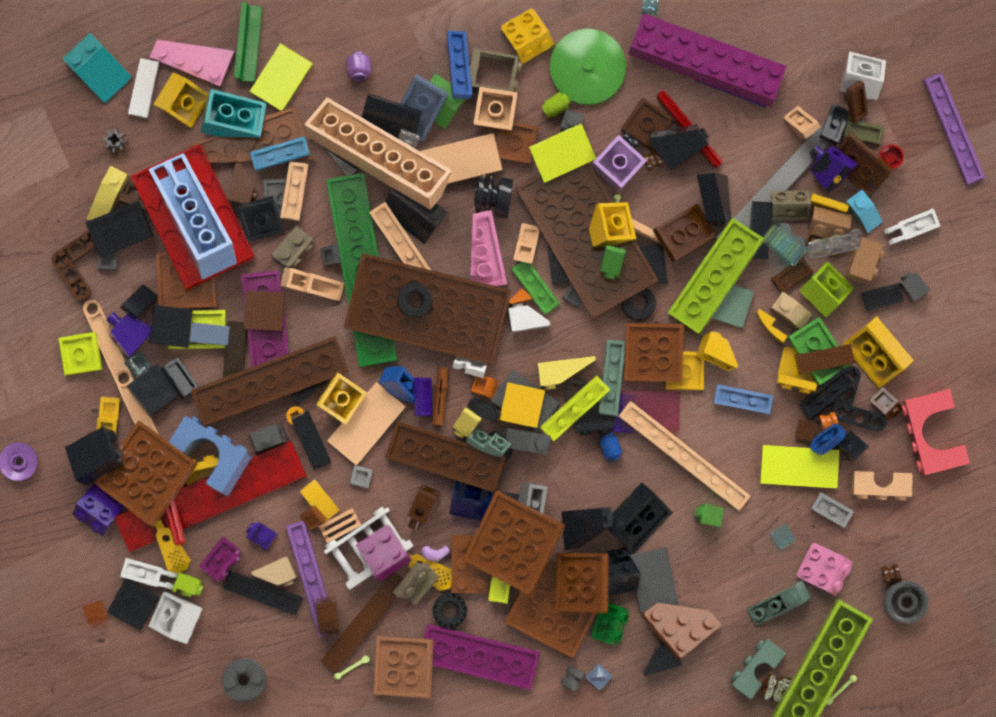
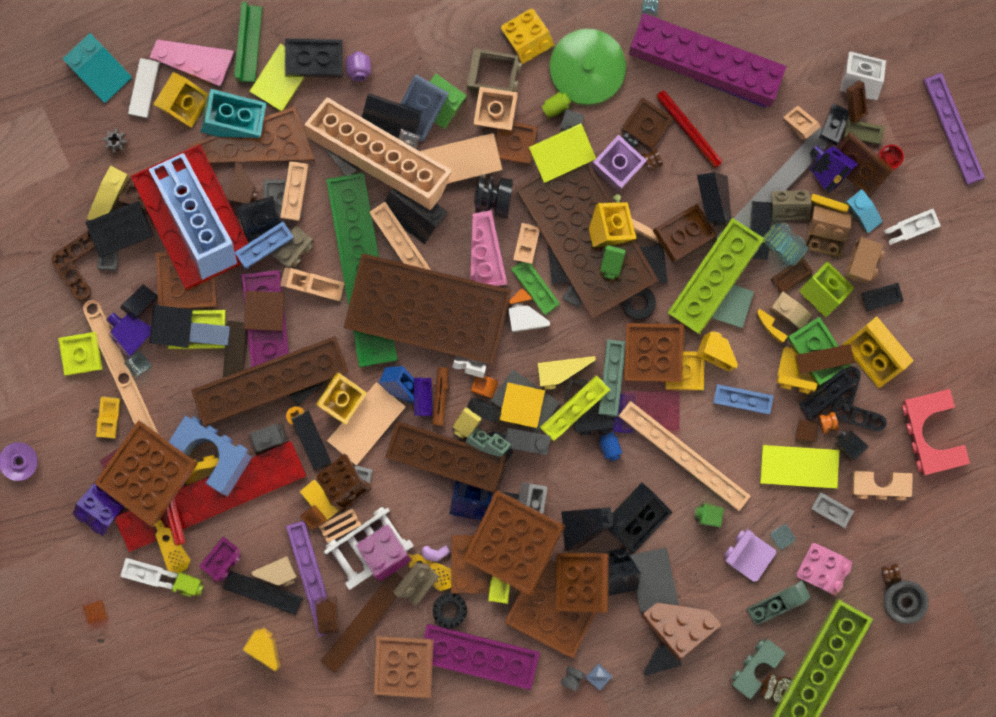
black brick [65,426,124,485] -> none
black tile [107,578,160,631] -> none
black tile [126,364,179,417] -> none
white slope [149,591,202,644] -> none
tile [161,357,199,399] -> none
dark grey wheel [222,658,266,702] -> none
dark purple bracket [246,521,277,550] -> none
dark azure tile [250,136,310,171] -> none
dark grey tile [320,244,342,267] -> none
yellowish green hinge [334,655,370,680] -> none
black tyre [398,283,432,317] -> none
reddish brown torso [408,484,440,531] -> none
blue plate [446,31,472,99] -> none
green bracket [590,602,629,646] -> none
black slope [649,124,709,170] -> none
clear plate [808,229,861,259] -> none
blue plate [810,424,846,455] -> none
yellowish green hinge [826,675,857,705] -> none
bracket [870,387,901,421] -> none
dark grey brick [899,272,930,303] -> none
none -> medium blue plate [235,222,294,270]
none -> yellow slope [243,628,281,671]
none -> black tile [285,38,343,78]
none -> reddish brown bracket [317,454,372,512]
none -> lavender bracket [724,529,776,582]

